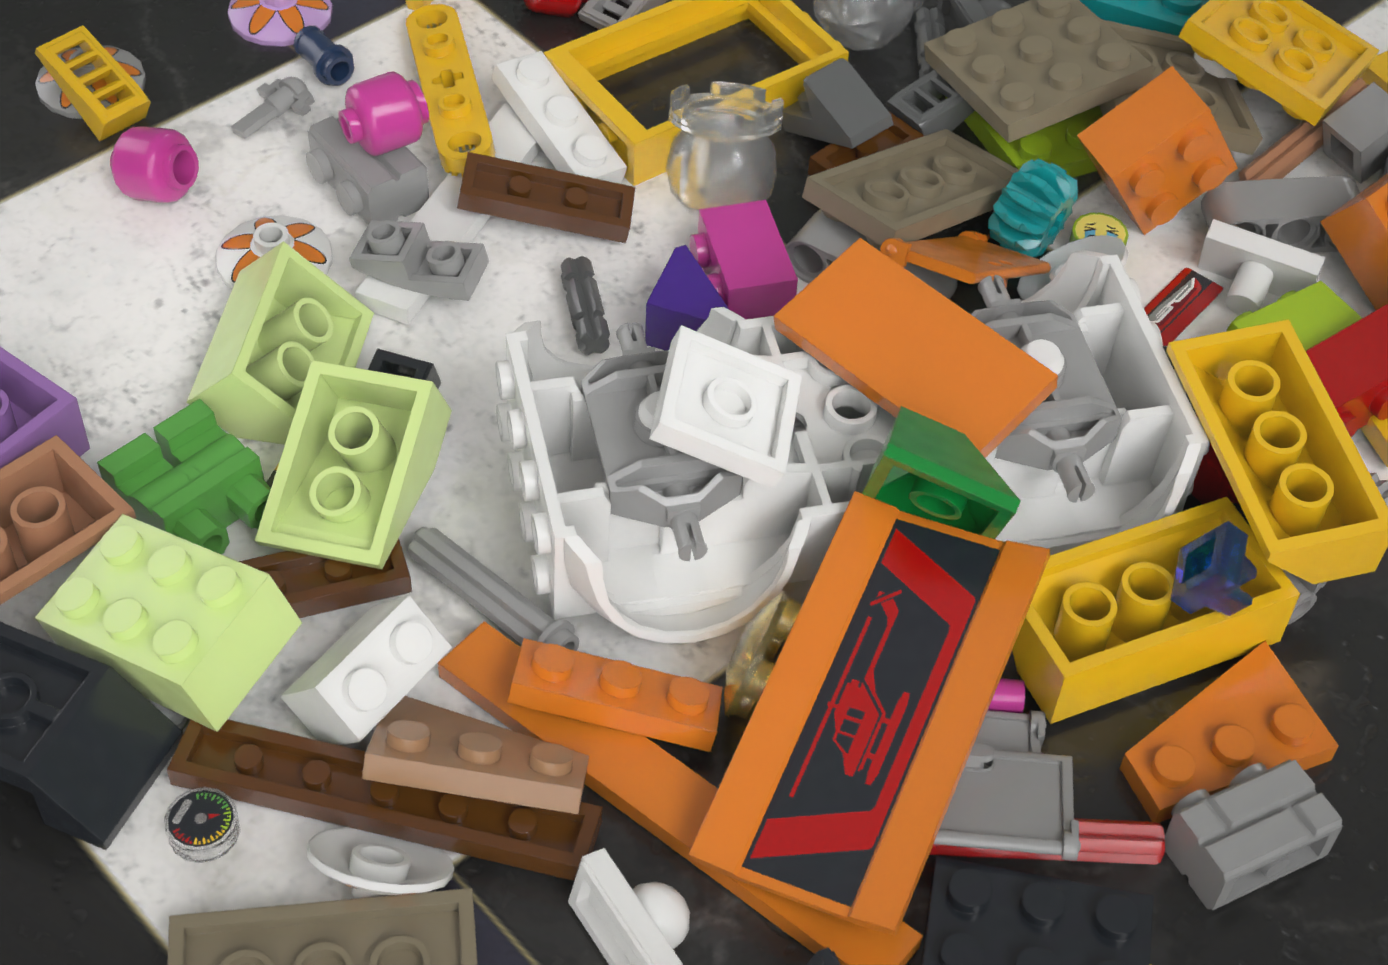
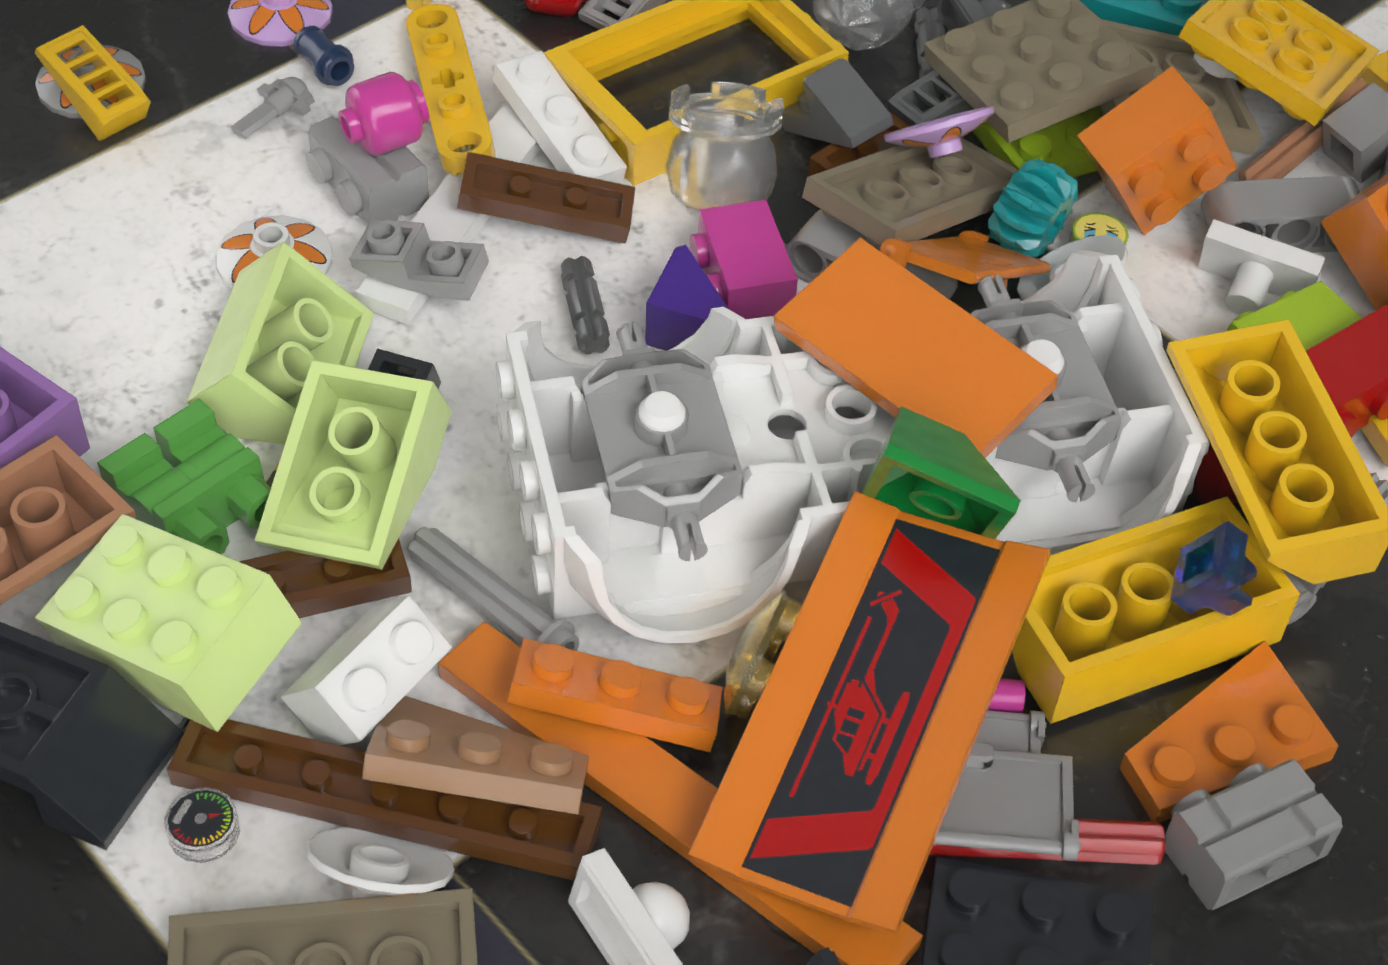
dark pink head [110,126,199,203] -> none
white plate [649,325,802,489] -> none
sticker [1144,268,1224,347] -> none
none -> lavender dish [884,106,995,158]

